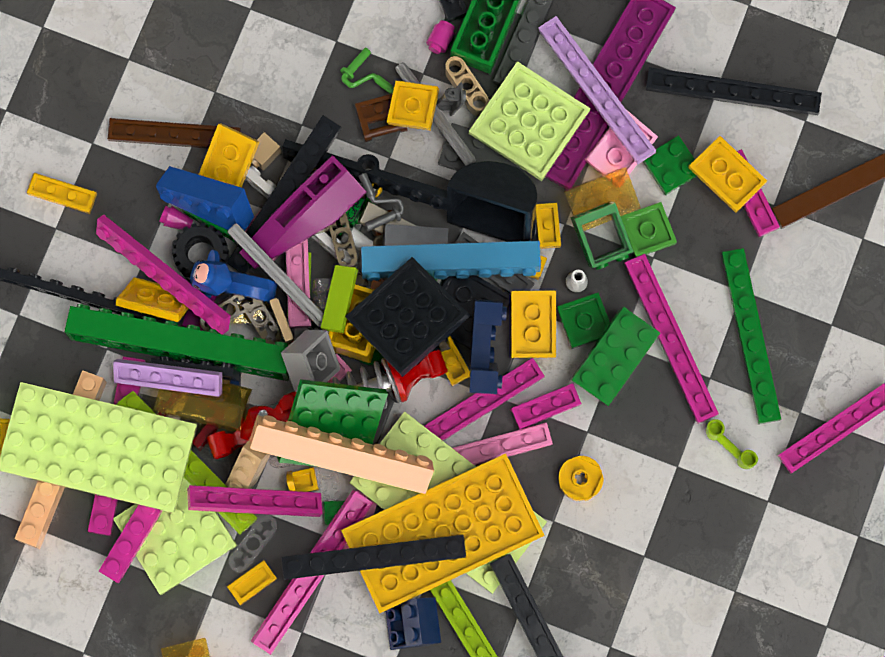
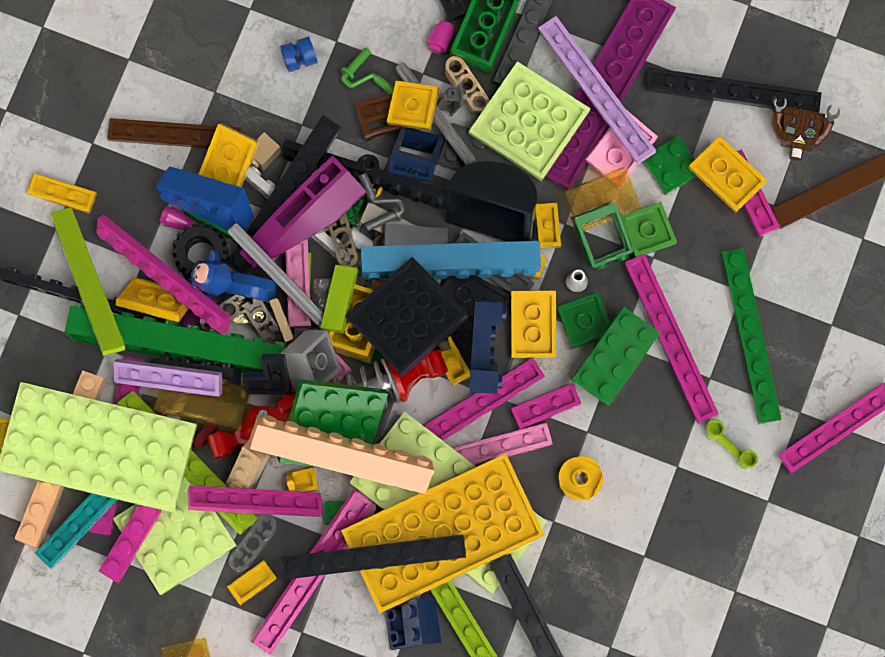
none -> teal tile [35,493,117,569]
none -> lime tile [50,207,125,356]
none -> black plate [243,354,292,395]
none -> blue wheel [280,36,318,73]
none -> dark blue window [388,127,444,182]
none -> reddish brown torso [771,96,840,161]

